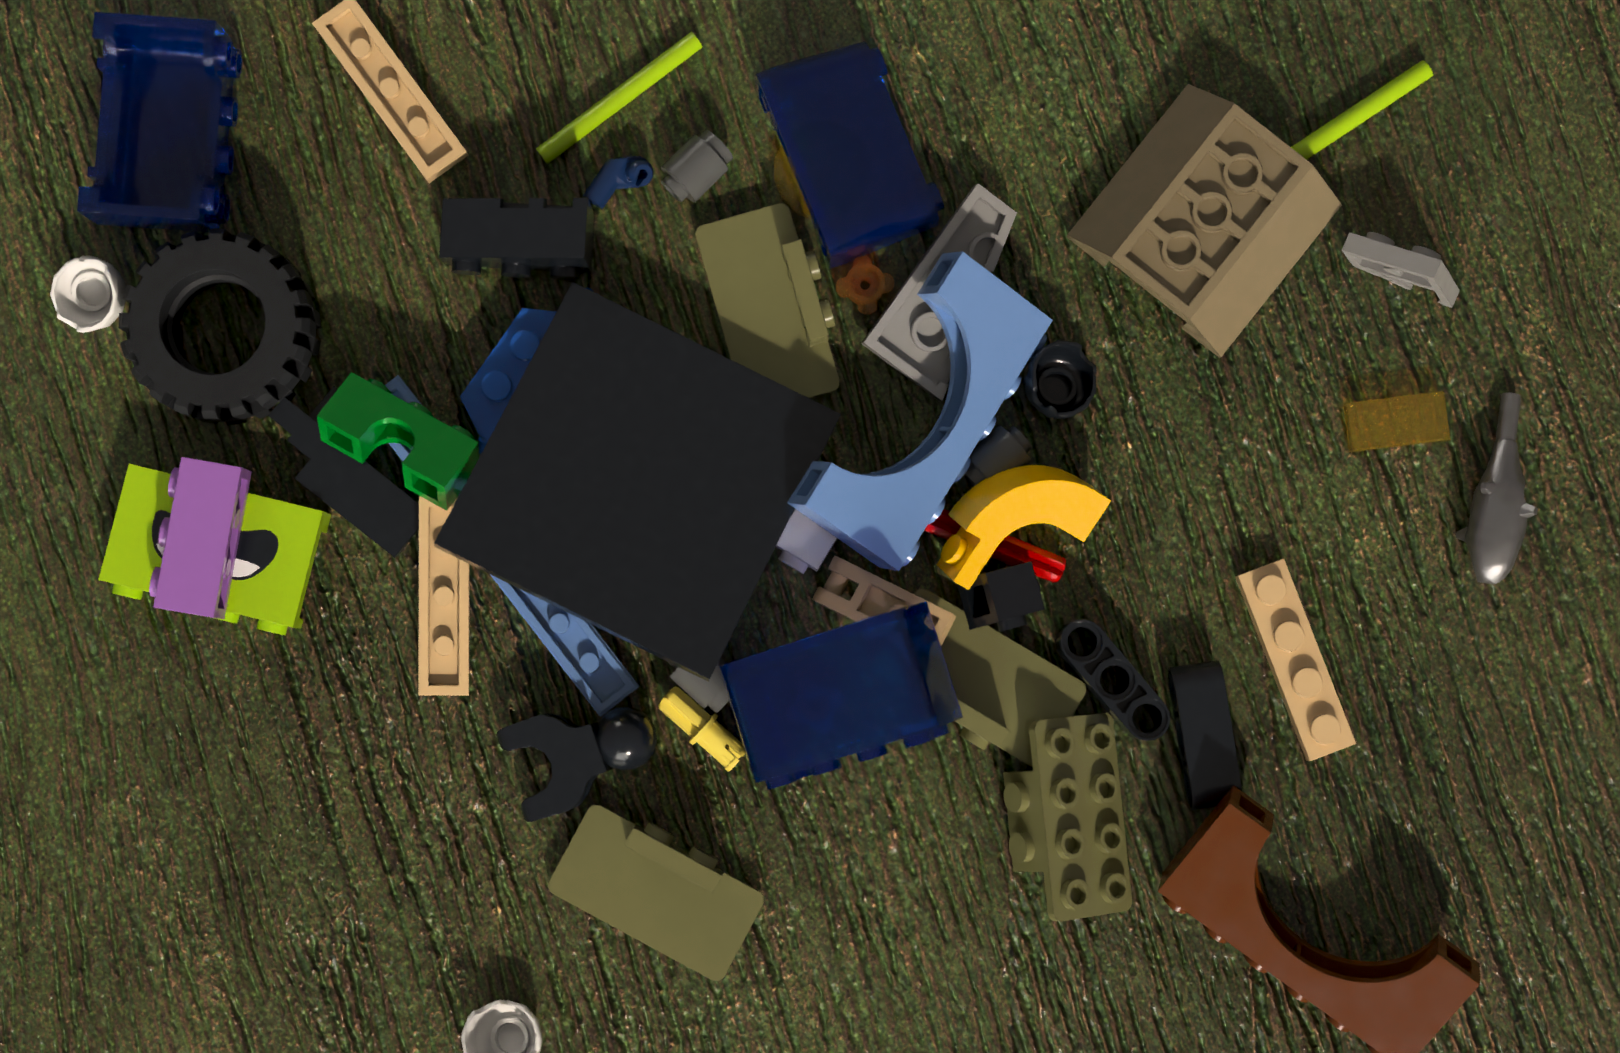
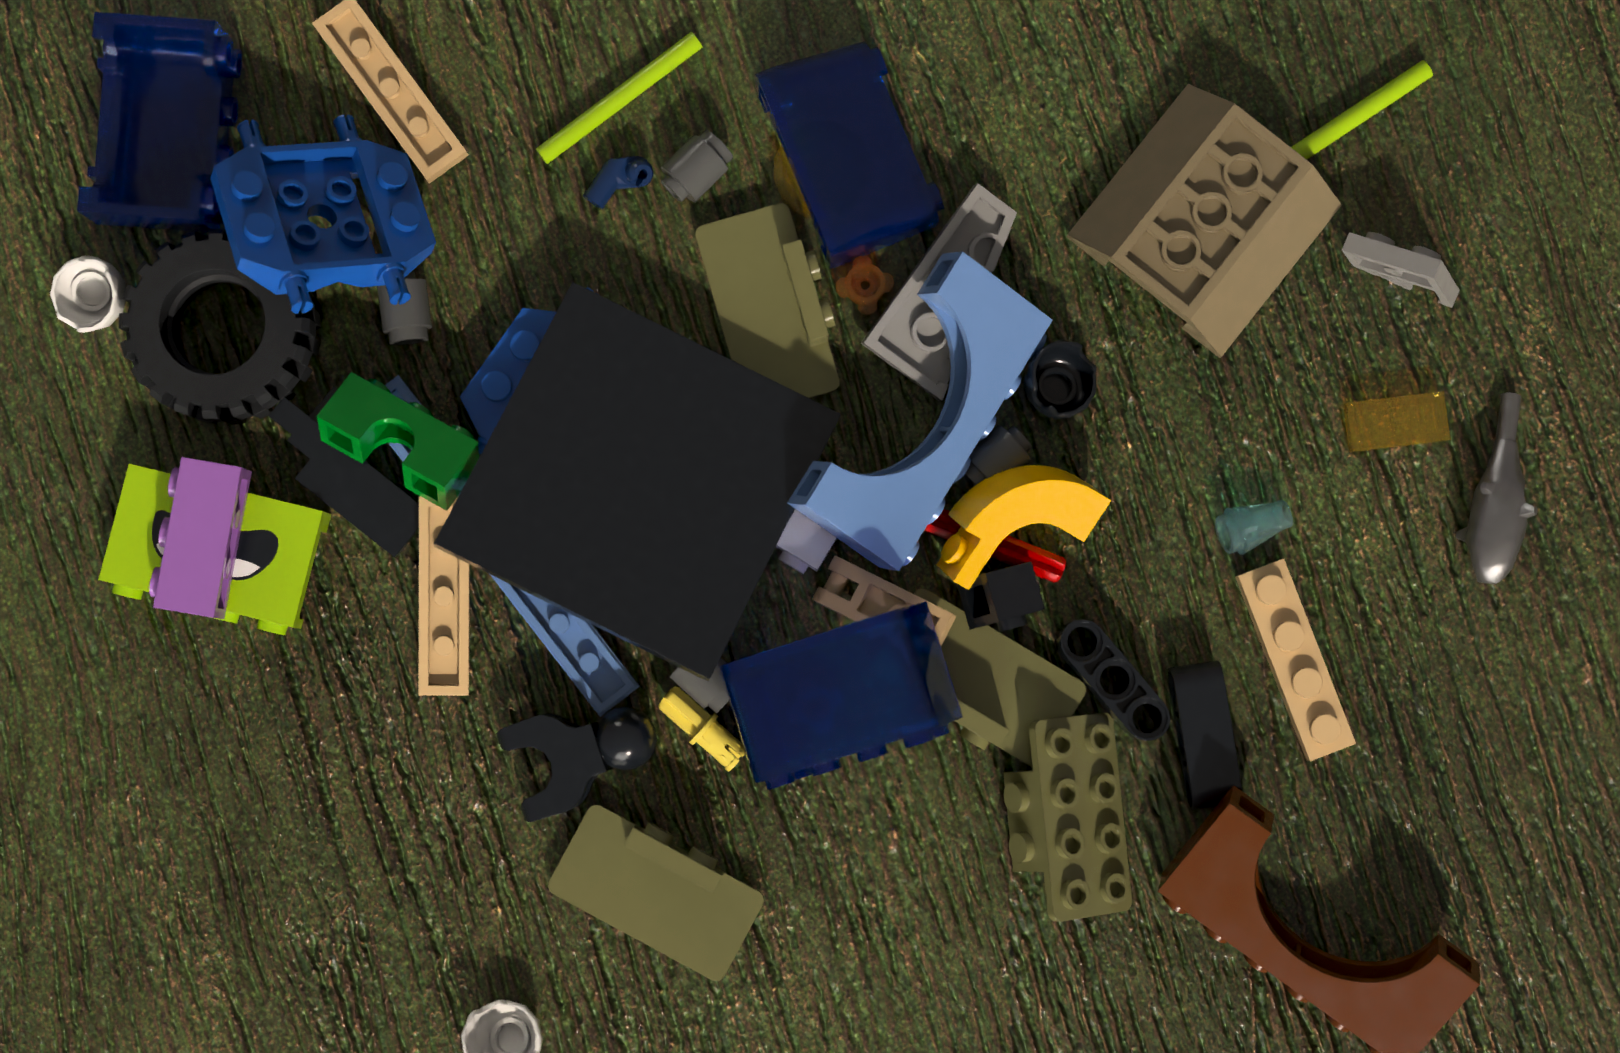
black wedge [439,198,595,281] -> none
none -> blue piece [211,114,436,314]
none -> dark grey brick [377,271,432,346]
none -> clear light blue cone [1215,499,1293,555]

